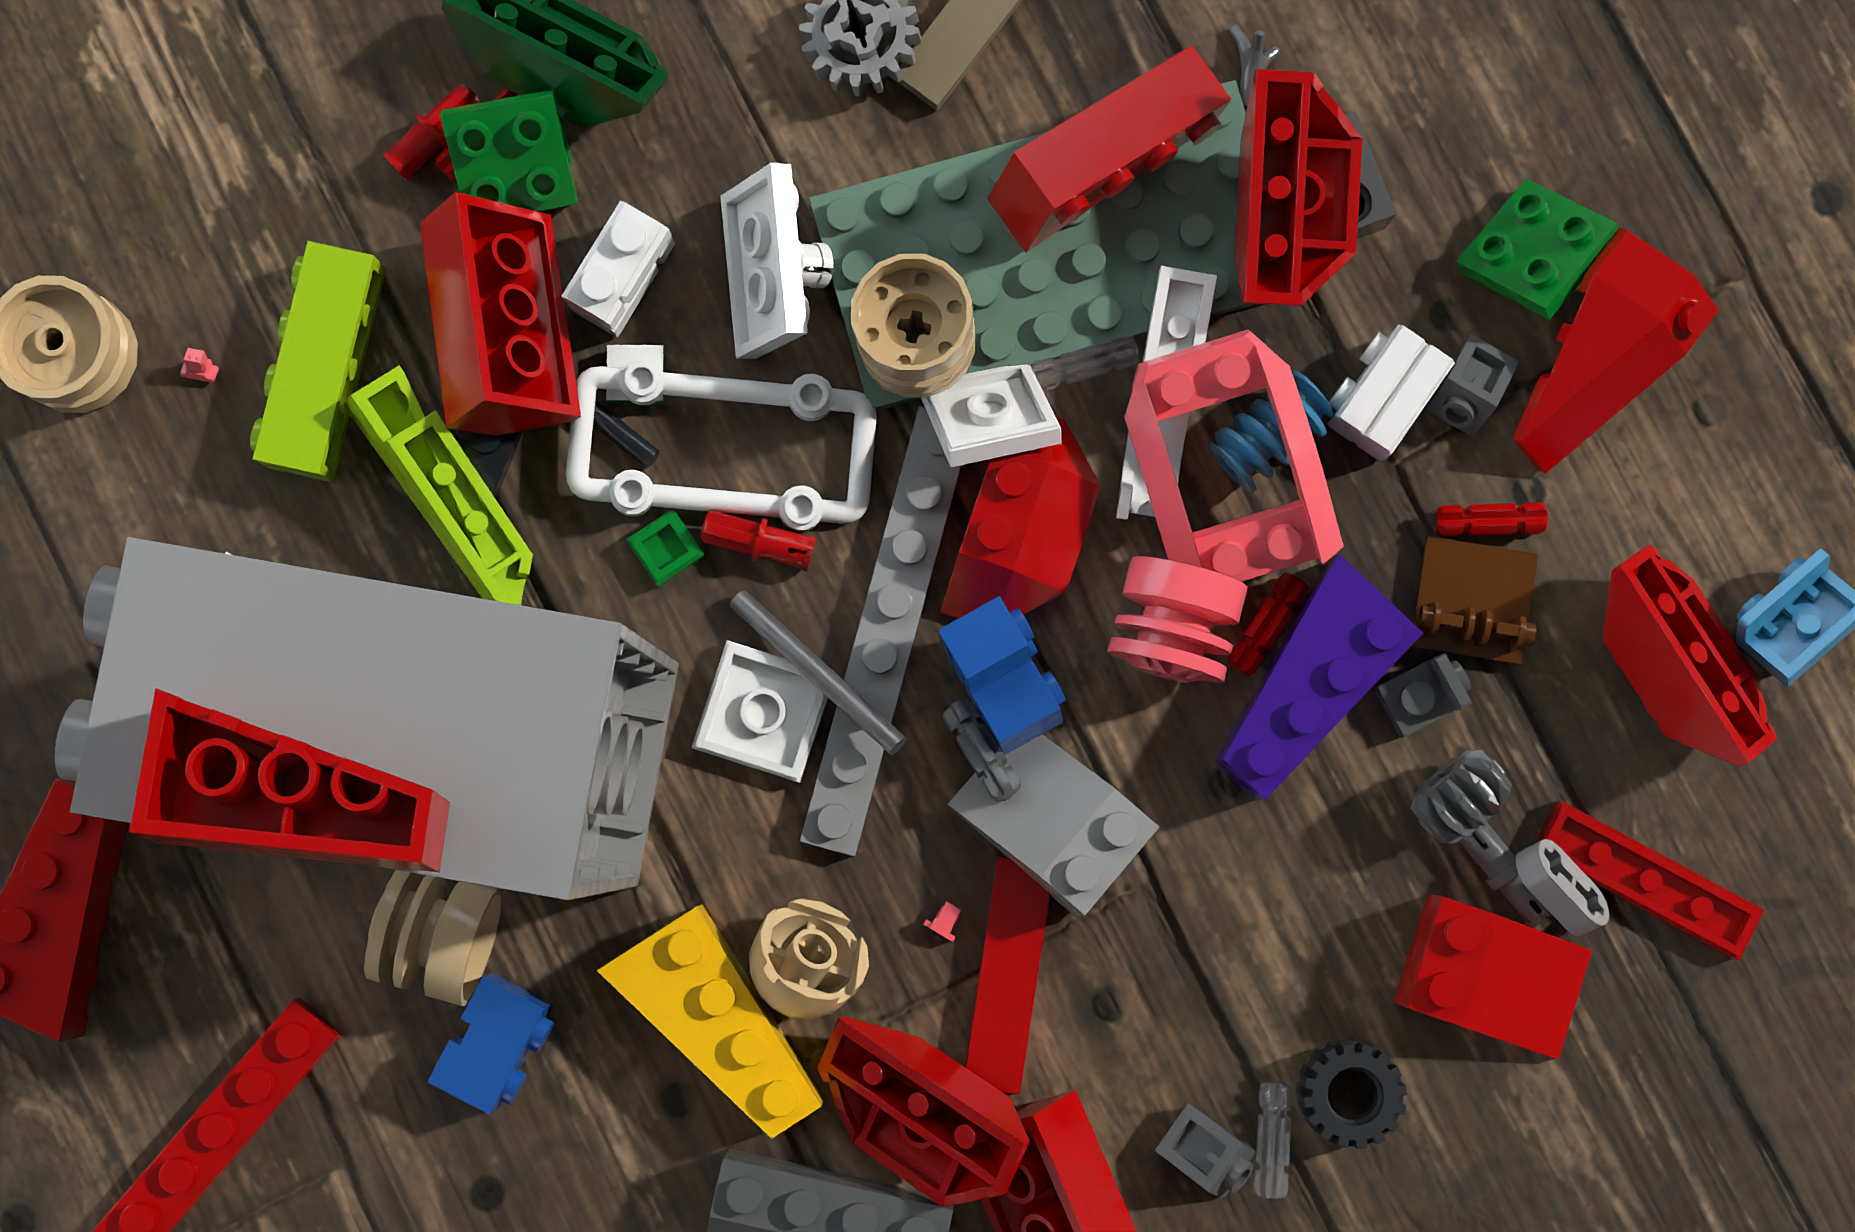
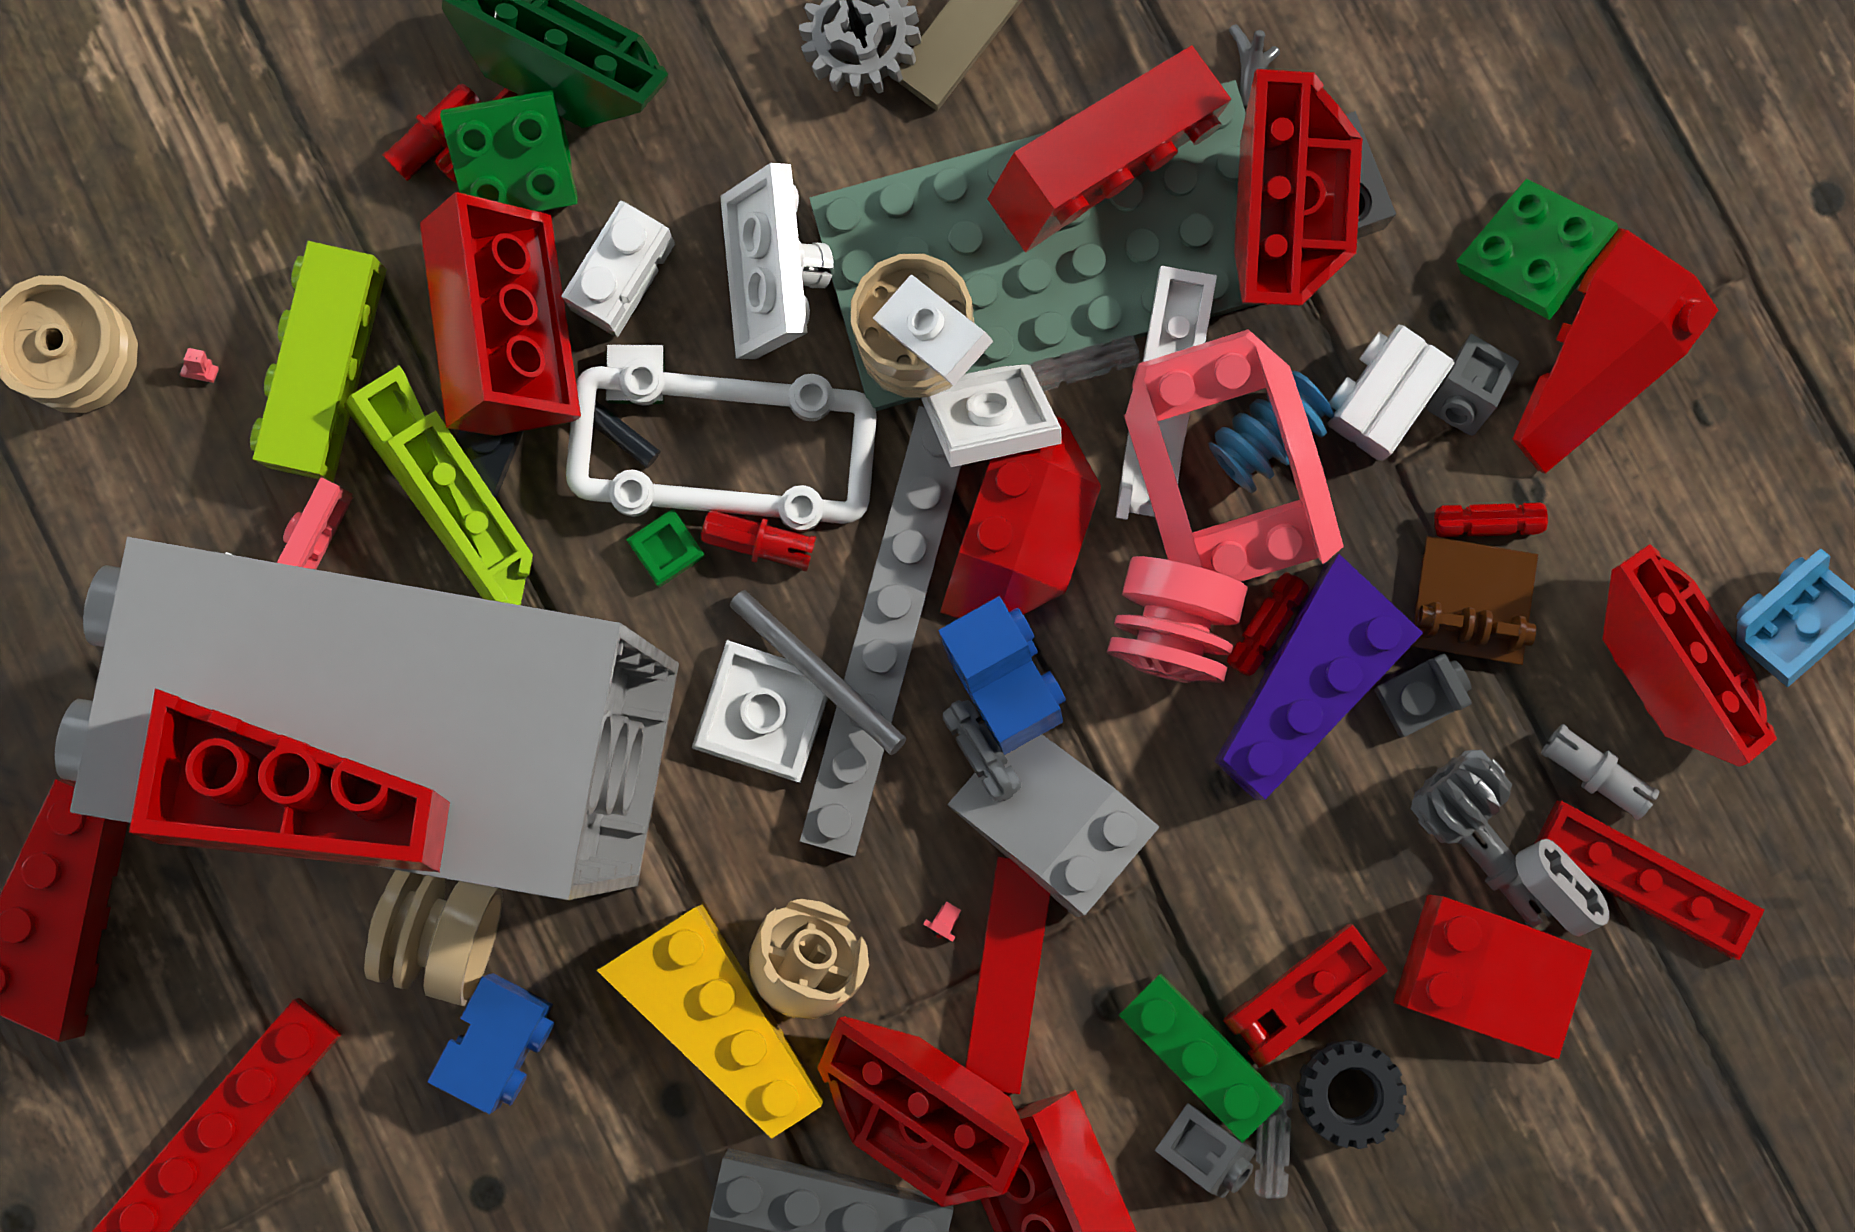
none -> coral plate [277,477,353,570]
none -> white plate [873,274,993,386]
none -> green plate [1119,974,1285,1143]
none -> red plate [1223,923,1388,1068]
none -> light grey pin [1541,724,1659,820]

